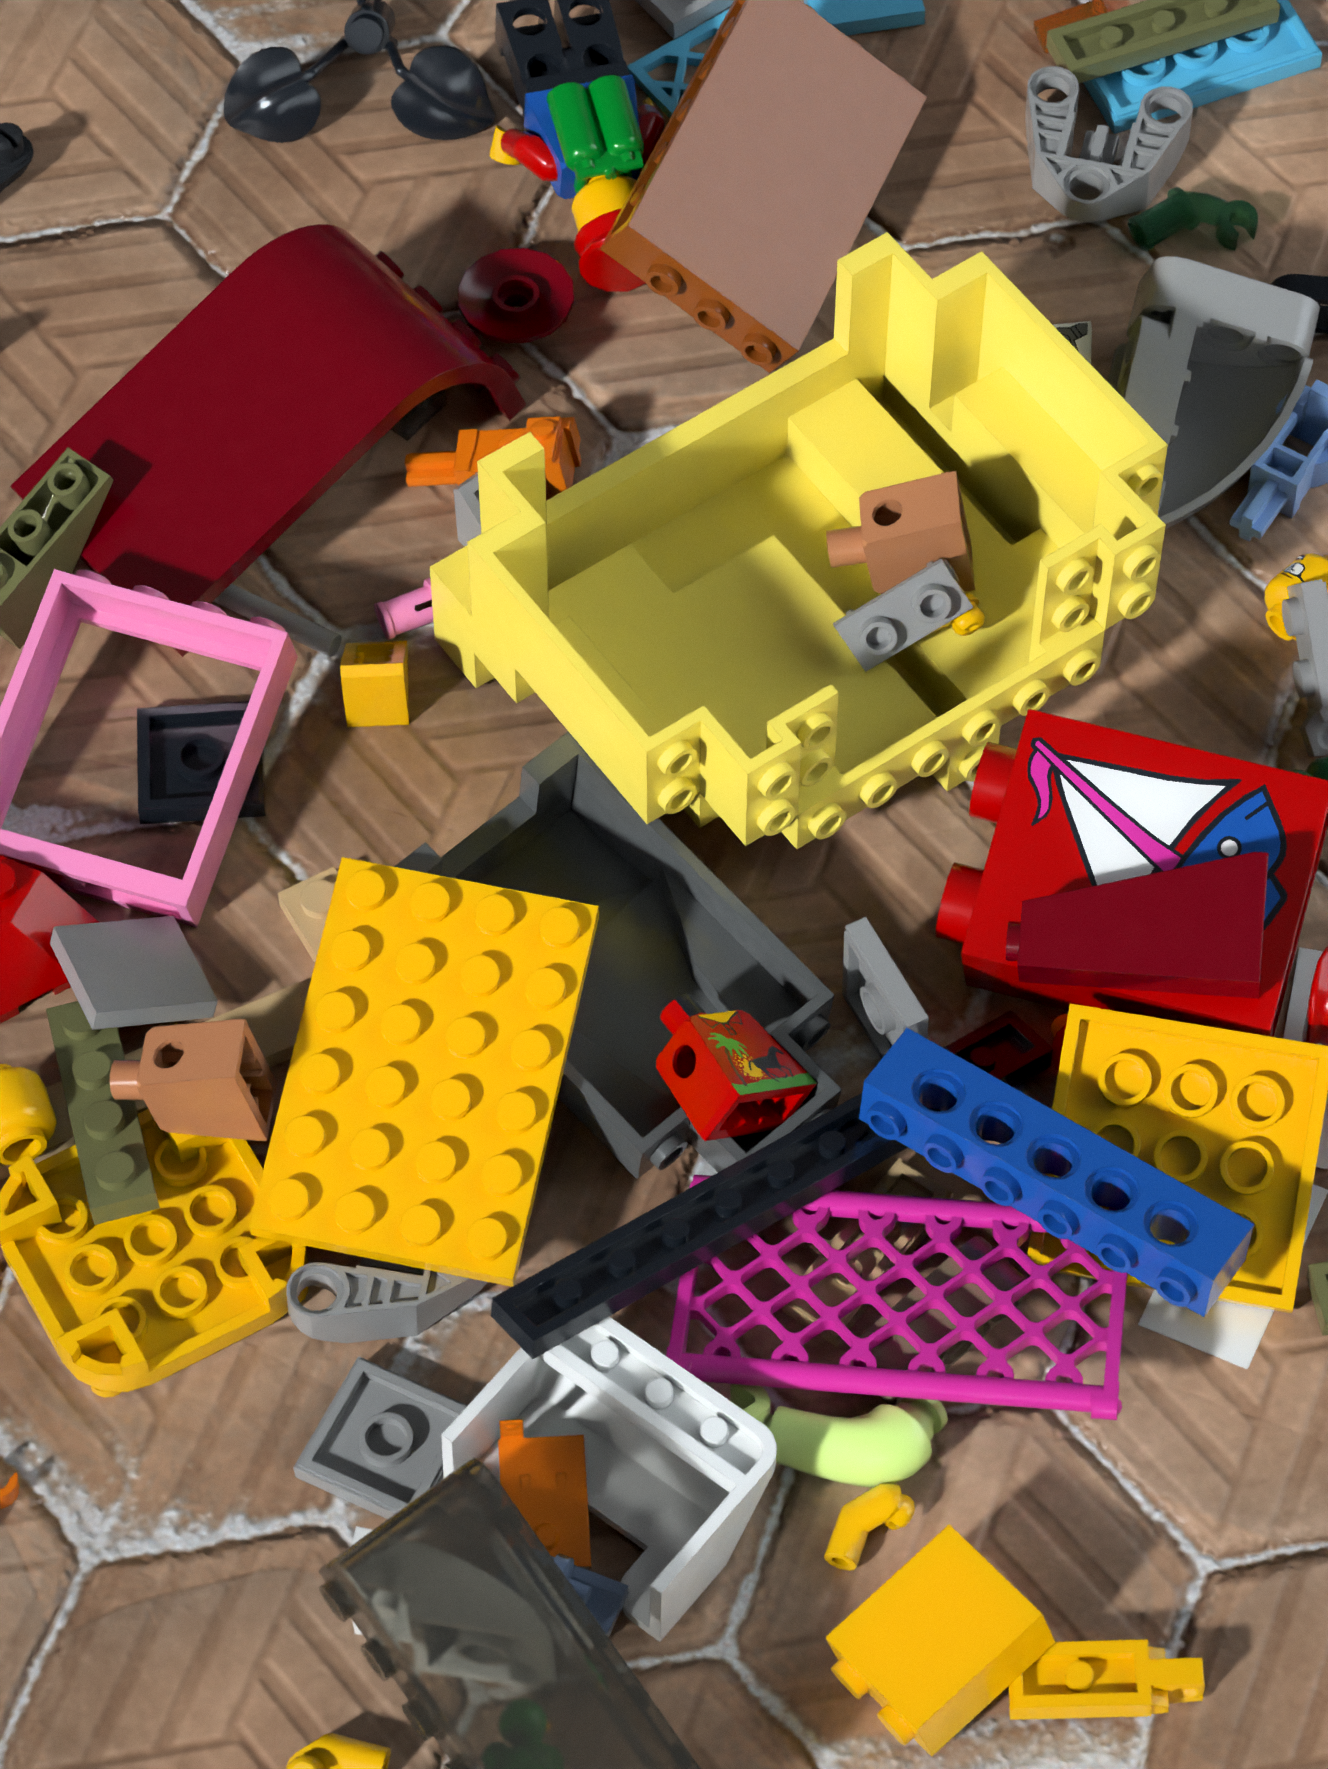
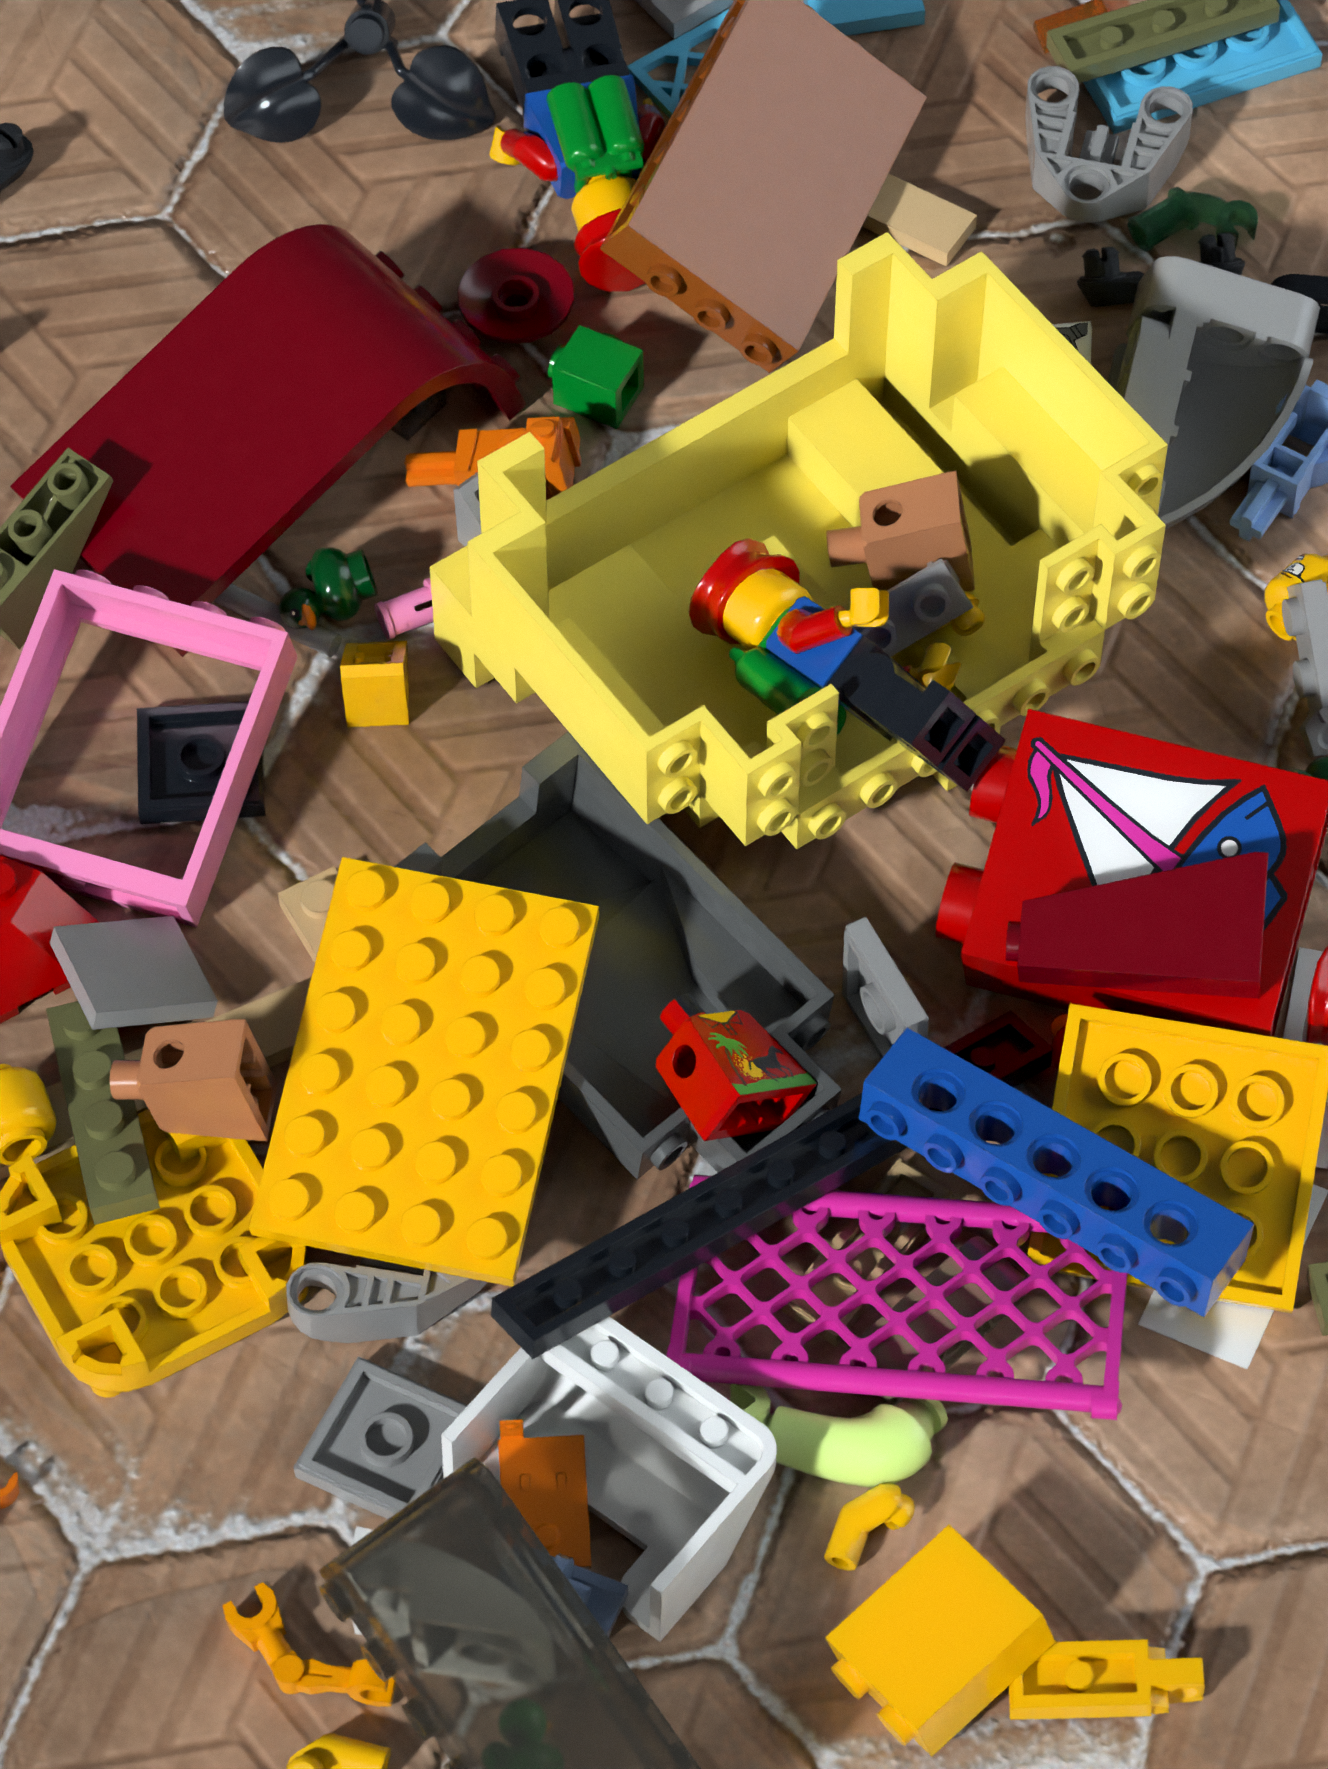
none -> light orange piece [223,1582,396,1707]
none -> dark green animal [279,547,378,630]
none -> green brick [548,325,644,429]
none -> piece [688,538,1006,792]
none -> tan tile [862,173,977,267]
none -> black piece [1077,233,1245,307]

